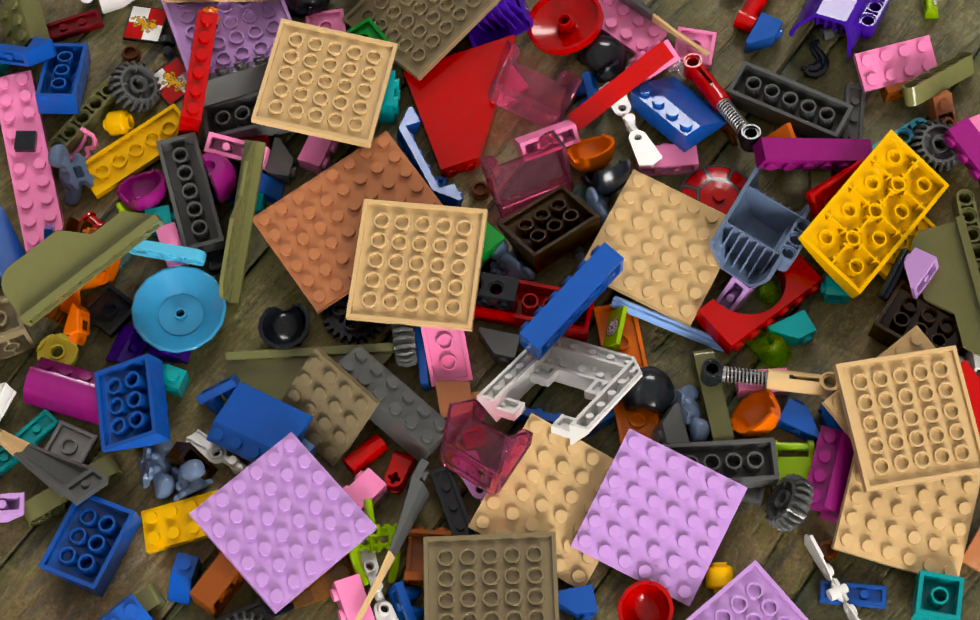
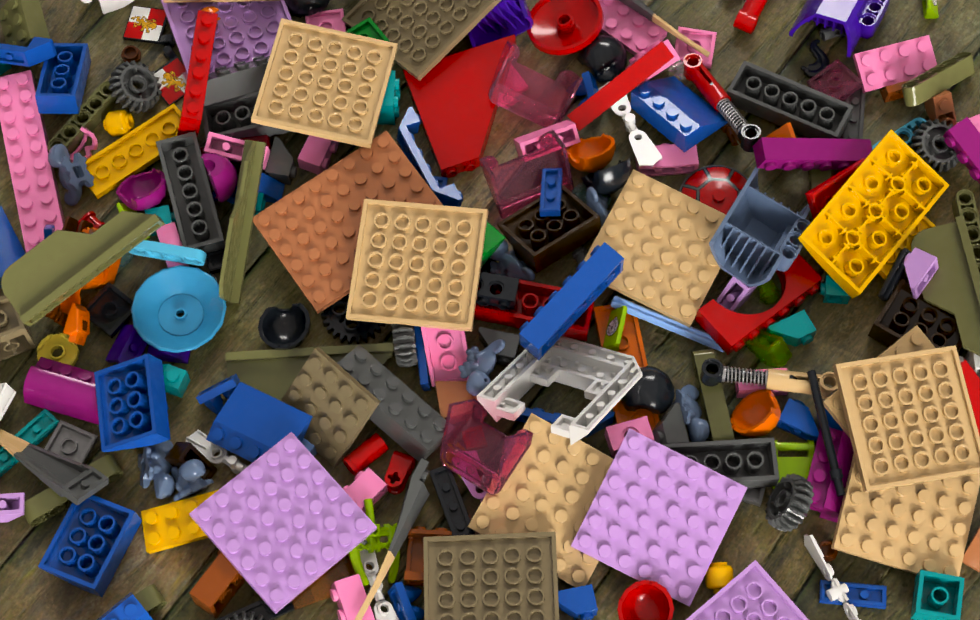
black tile [14,131,38,152] -> none
dark red tile [46,8,104,43] -> none
blue slope [167,552,202,606] -> none
reddish brown plate [470,181,490,200] -> none
blue slope [743,12,784,53] -> none
none -> sand blue animal [458,339,505,396]
none -> blue tile [539,168,563,217]
none -> bright pink brick [604,416,655,458]
none -> clear pink plate [807,59,863,101]
none -> black bar [807,370,846,497]

